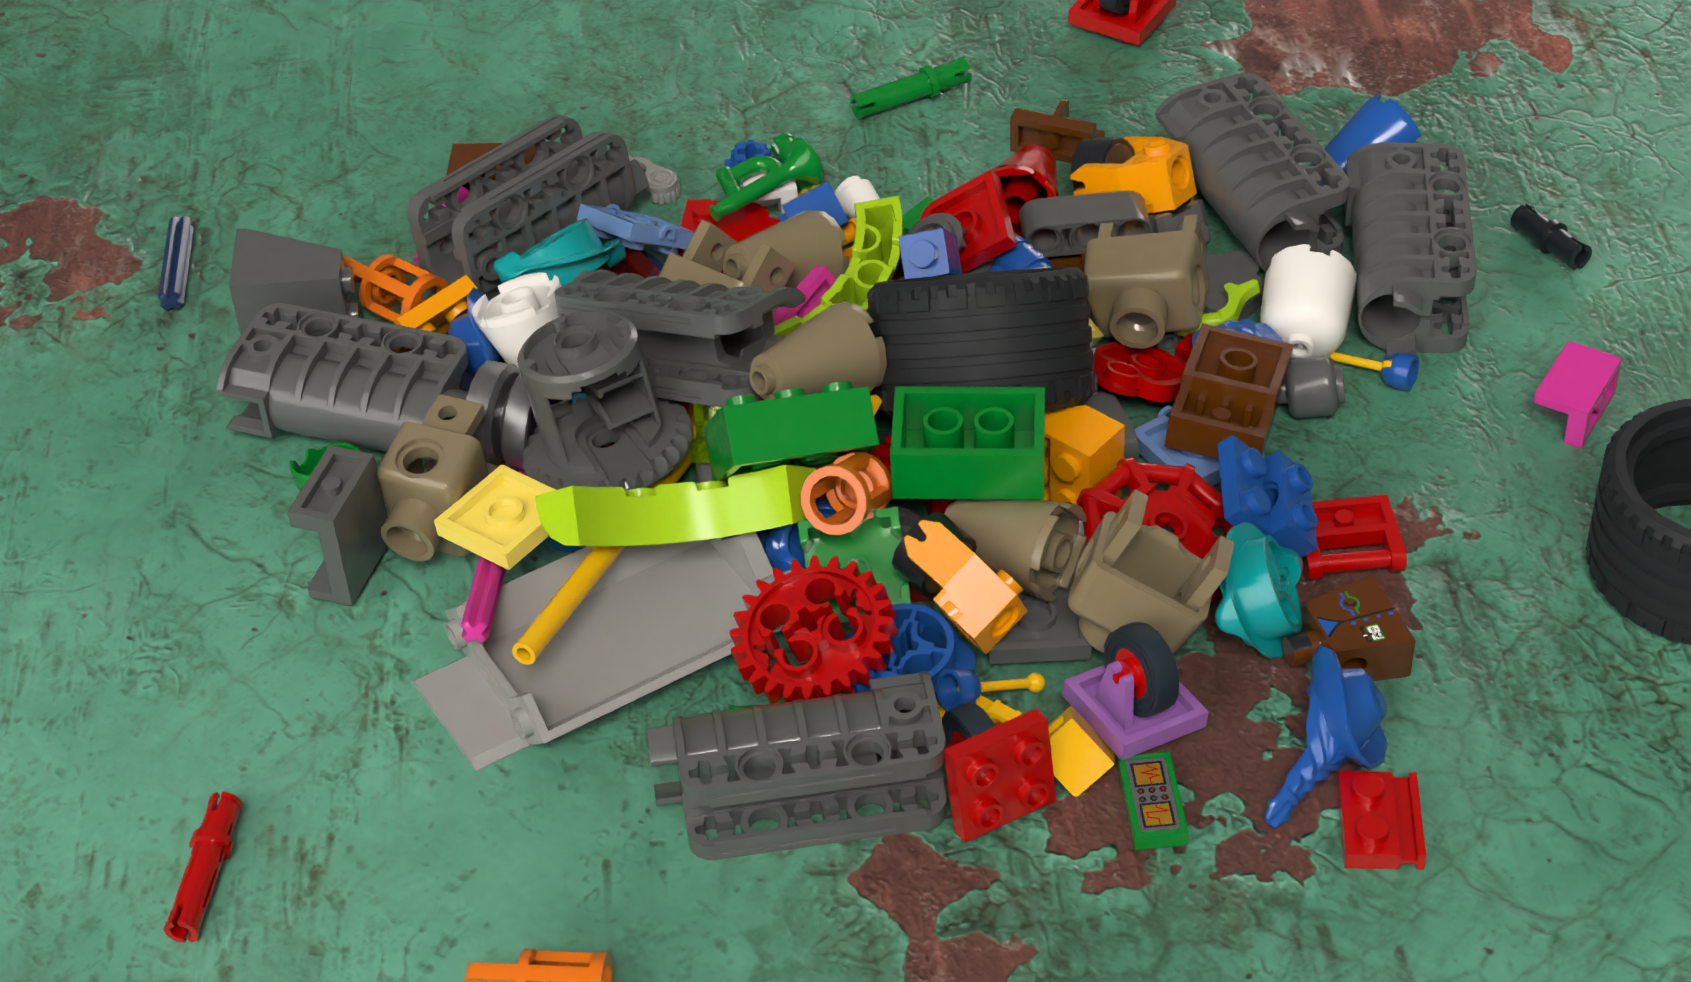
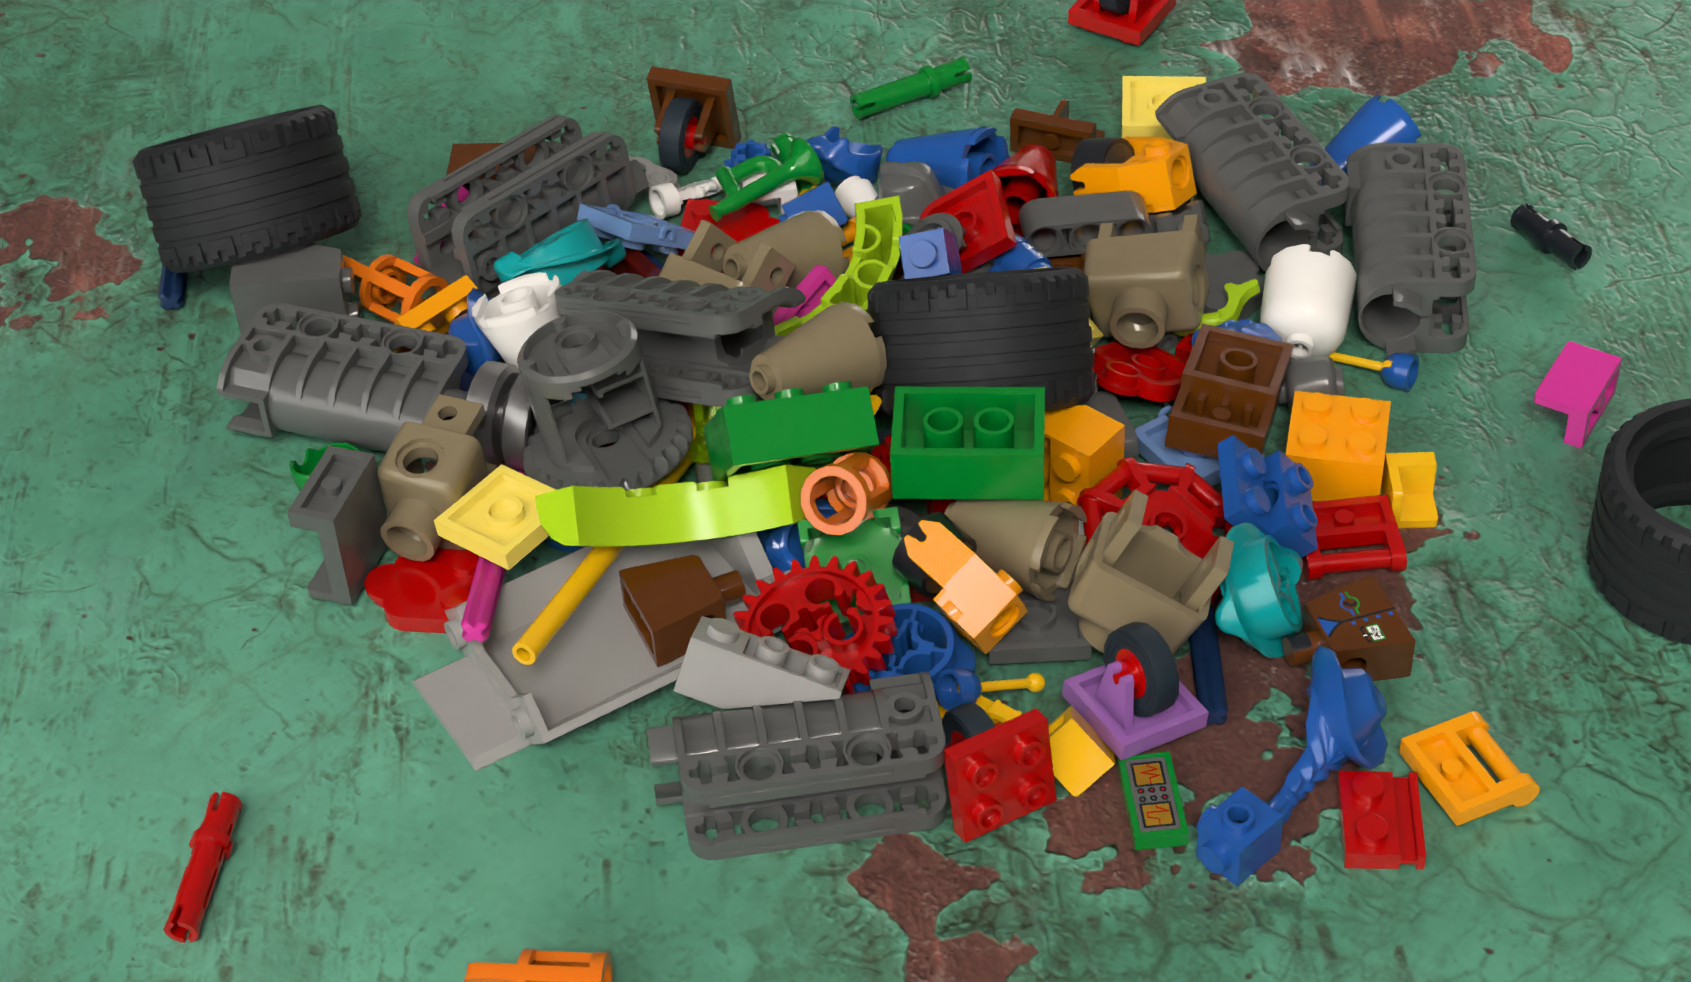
none -> black tyre [133,105,362,273]
none -> red plate [364,548,479,634]
none -> reddish brown torso [619,555,746,667]
none -> reddish brown plate [646,66,742,174]
none -> white piece [649,176,724,219]
none -> light grey slope [673,616,850,709]
none -> blue hair [806,126,883,186]
none -> dark grey piece [874,161,954,226]
none -> blue cone [886,126,1009,189]
none -> light yellow plate [1122,76,1206,140]
none -> dark blue axle [1189,603,1228,726]
none -> blue brick [1196,786,1284,887]
none -> light orange brick [1285,391,1391,501]
none -> yellow panel [1381,452,1438,528]
none -> light orange plate [1399,711,1540,826]

